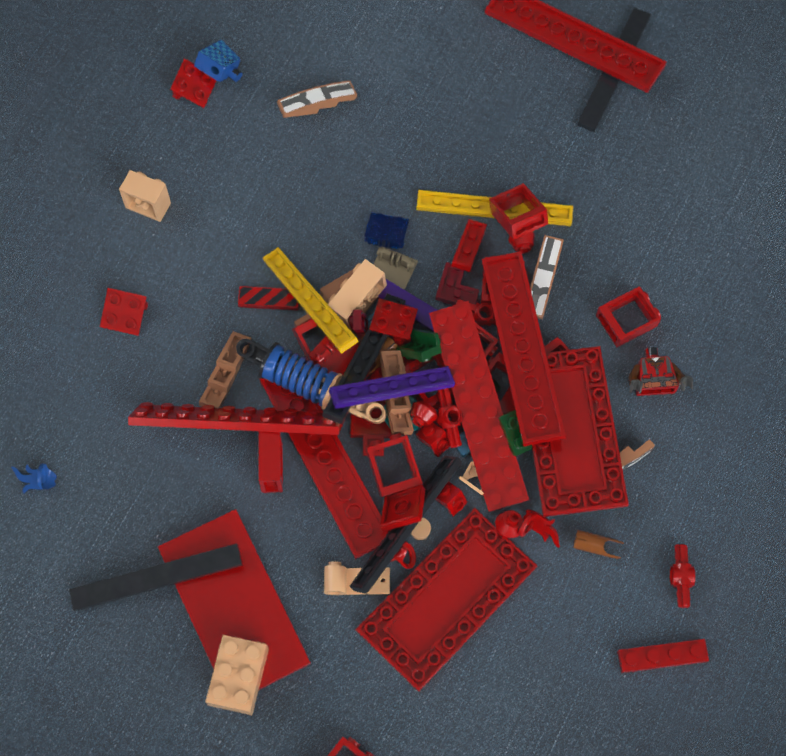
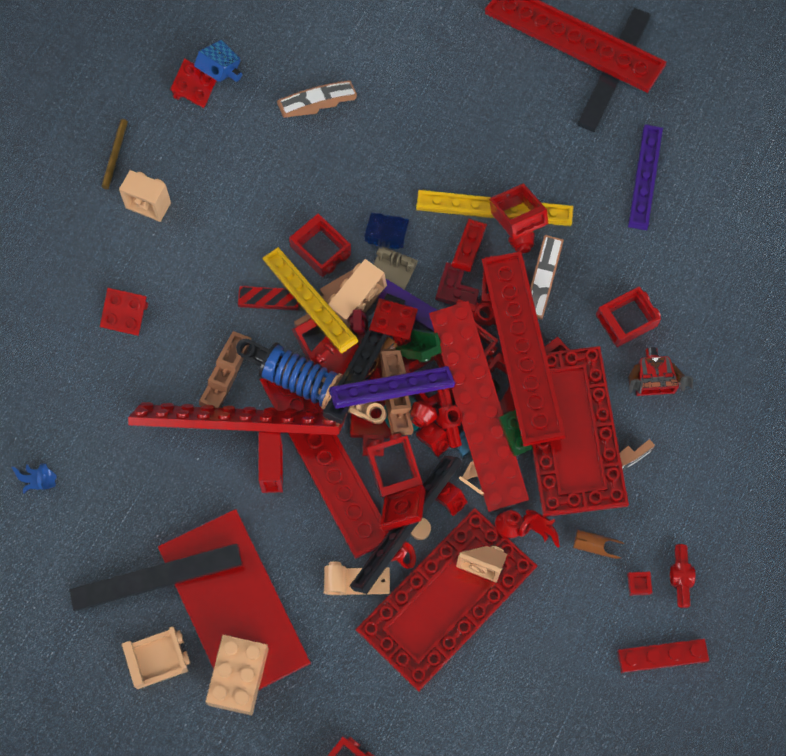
none -> pearl gold bar [101,119,128,189]
none -> light nougat panel [122,626,190,689]
none -> red window [289,214,351,277]
none -> light nougat slope [456,546,507,583]
none -> red plate [627,572,653,596]
none -> dark purple tile [628,124,663,231]

